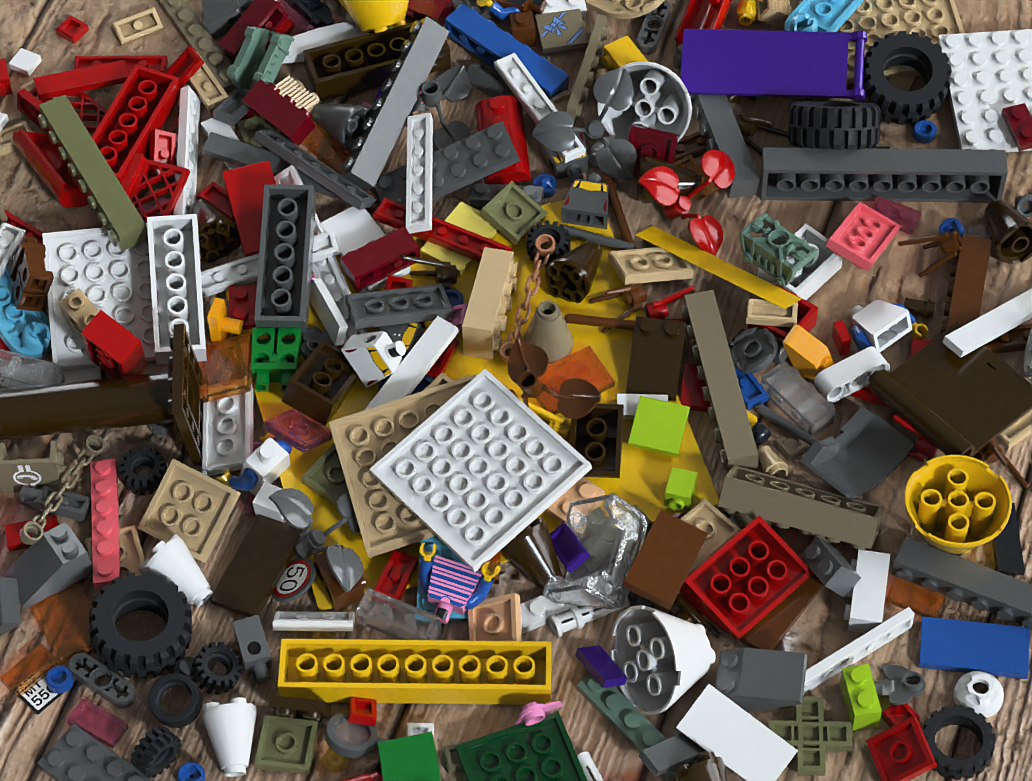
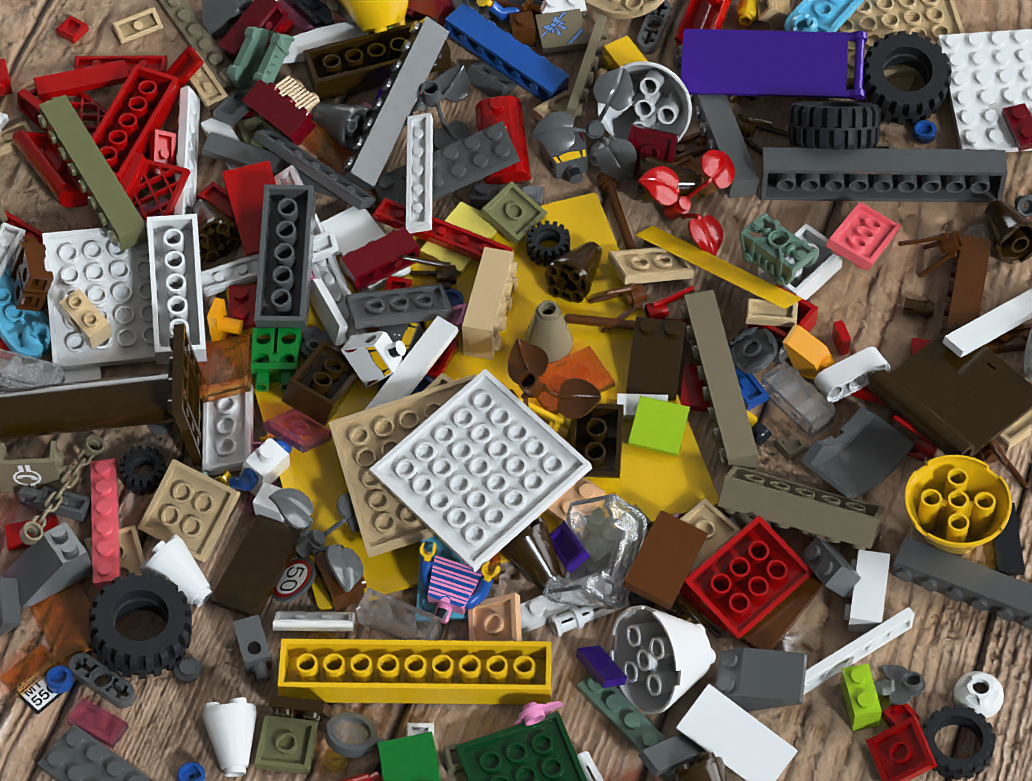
white tile [9,48,42,76] -> none
red brick [81,310,147,378] -> none
black tyre [130,725,182,778] -> none
black tyre [148,673,203,728] -> none
black tyre [191,642,244,695] -> none
olive plate [301,443,349,507] -> none
red tile [348,697,377,726] -> none
red plate [372,550,419,606] -> none
white tile [494,53,586,163] -> none
nougat piece [499,234,555,363] -> none
blue tile [533,174,557,198] -> none
dark grey torso [562,173,608,229] -> none
dark grey bar [564,226,635,250] -> none
lime brick [664,467,698,512] -> none
dark grey bar [757,404,819,447] -> none
tan cone [758,446,788,479] -> none
olive plate [768,696,852,776] -> none
white torso [851,300,928,352] -> none
clear pink plate [871,196,923,235] -> none
clear orange tile [886,577,946,618] -> none
blue tile [919,616,1030,679] -> none
blue tile [939,218,965,239] -> none

